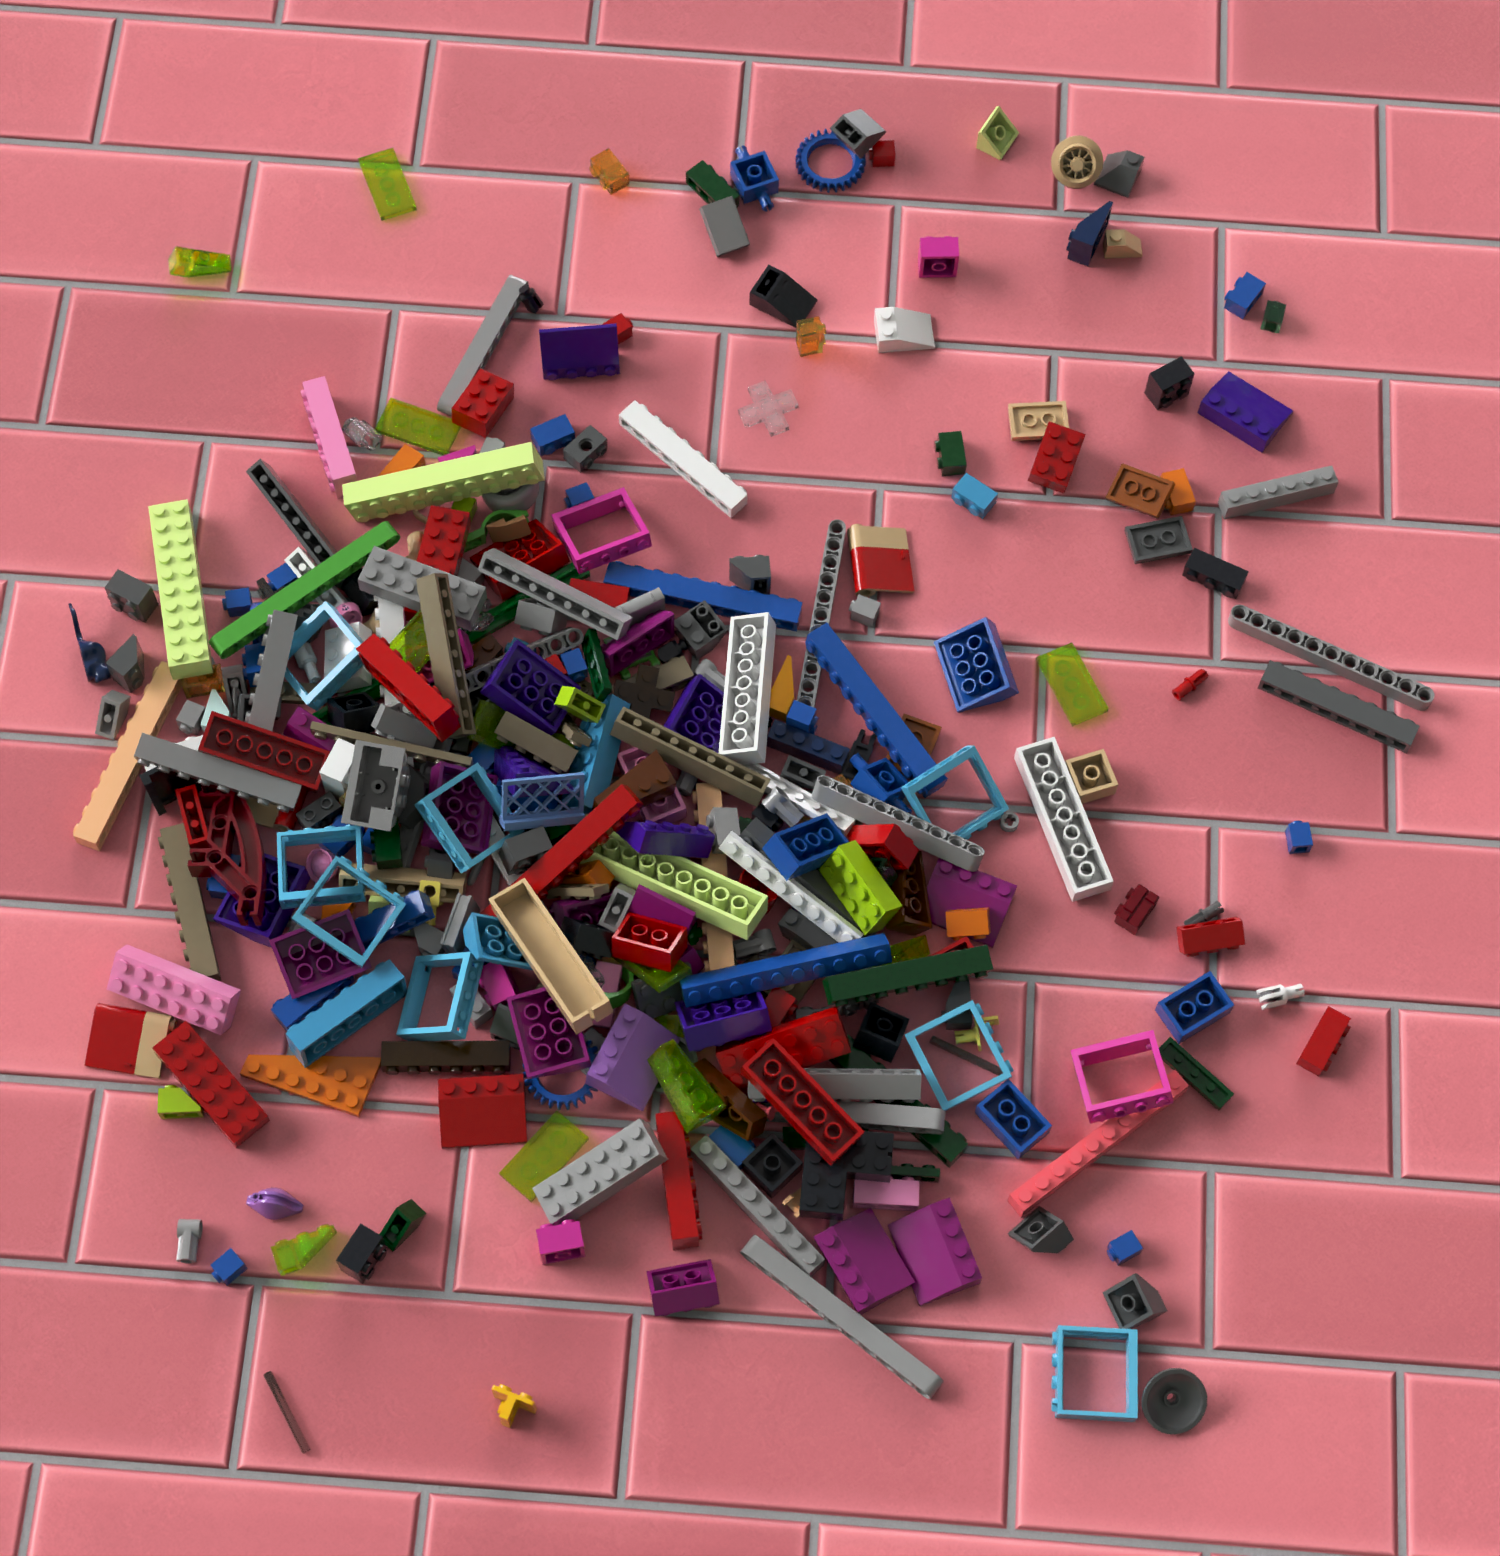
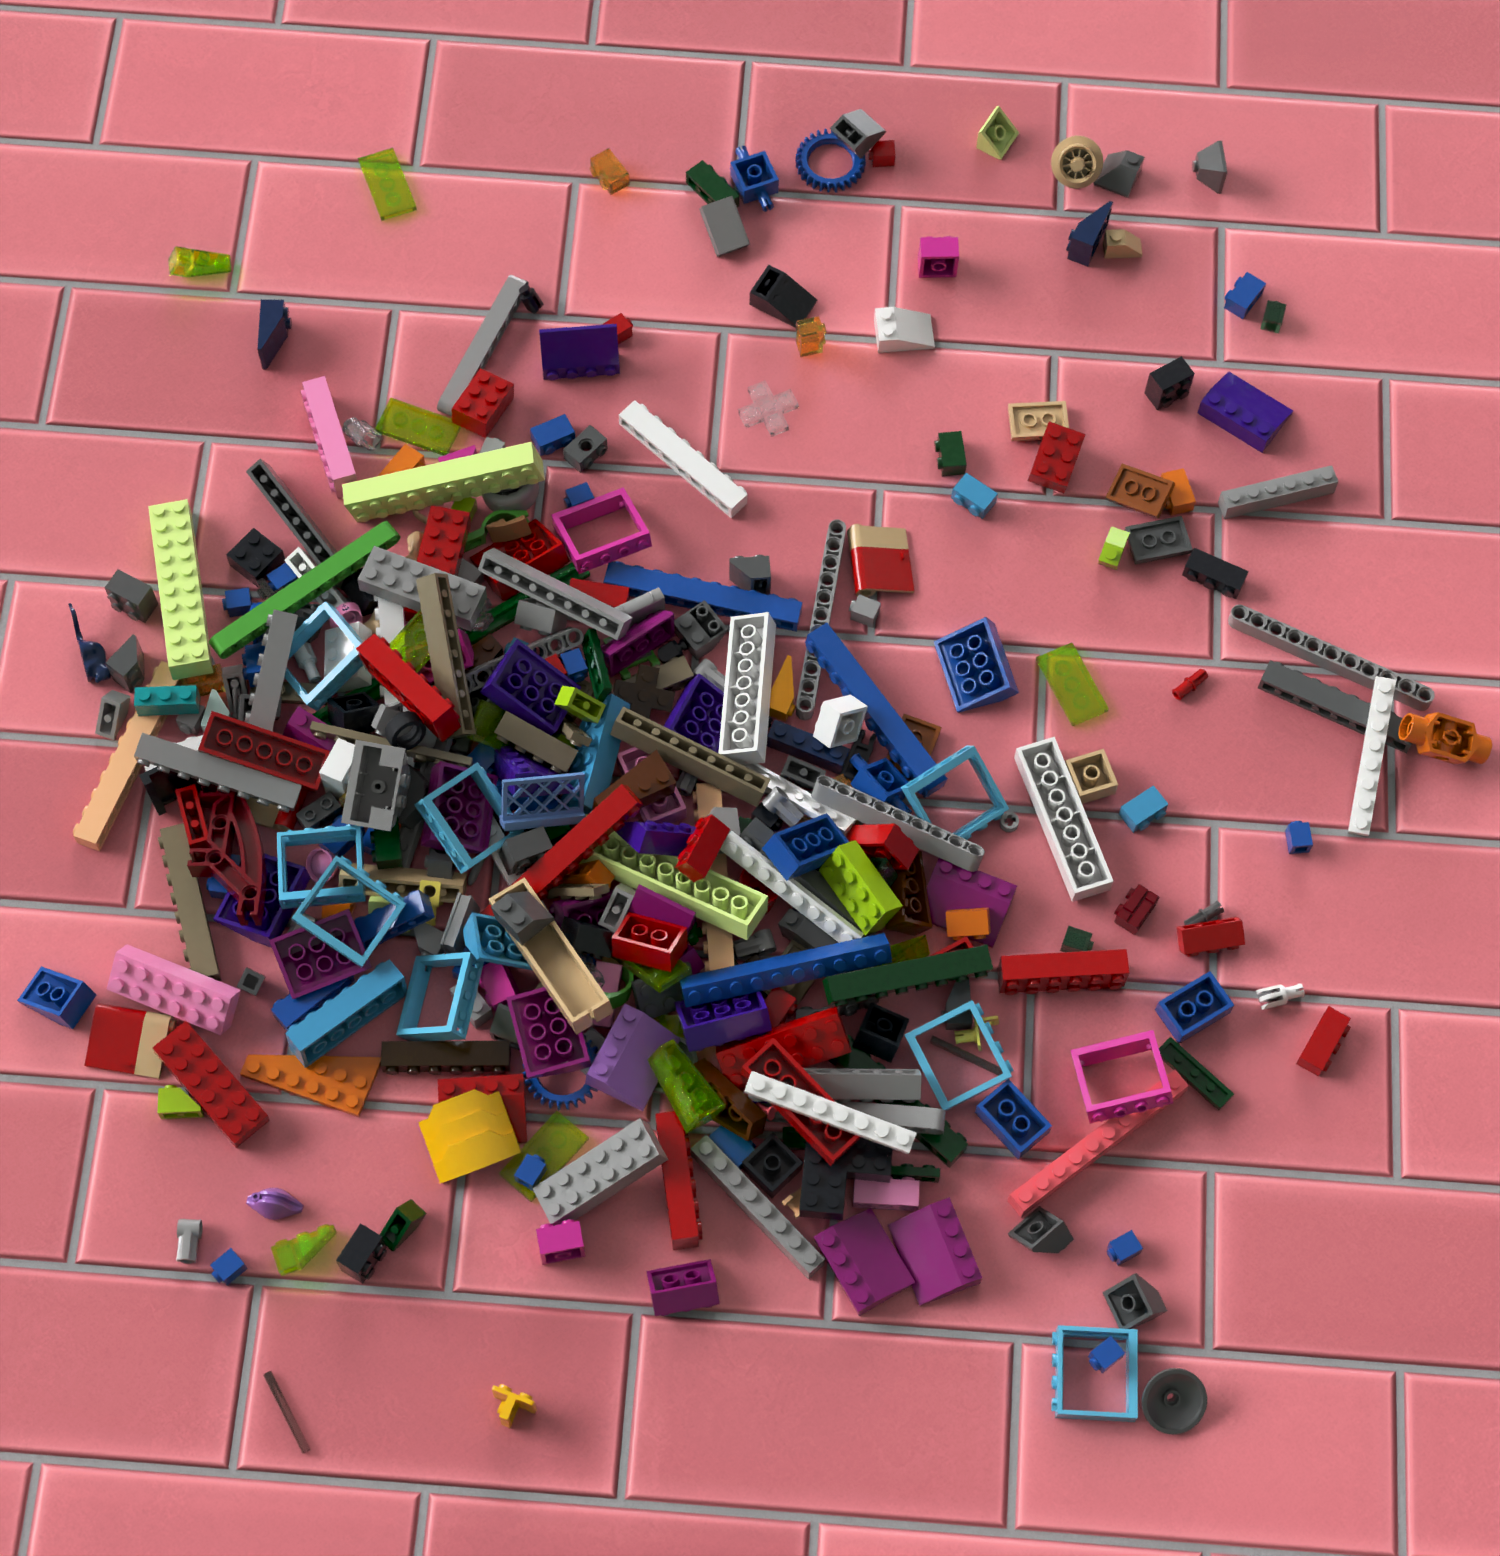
light grey beam [740,1235,943,1399] -> none
blue brick [786,700,819,735] -> none
none -> blue slope [17,966,96,1029]
none -> teal brick [134,685,200,716]
none -> black brick [226,528,285,588]
none -> dark grey brick [237,967,266,996]
none -> dark blue slope [257,300,292,369]
none -> black tyre [384,711,426,751]
none -> yellow slope [418,1089,522,1184]
none -> dark grey slope [491,891,555,946]
none -> blue brick [514,1153,547,1191]
none -> red brick [675,814,731,882]
none -> white plate [744,1071,916,1155]
none -> white brick [813,695,868,748]
none -> red brick [997,949,1130,995]
none -> clear green brick [1060,926,1094,952]
none -> blue brick [1088,1336,1125,1374]
none -> lime slope [1098,526,1130,570]
none -> dark azure brick [1119,785,1168,833]
none -> dark grey slope [1192,141,1227,194]
none -> white plate [1348,676,1396,837]
none -> orange brick [1398,712,1492,764]

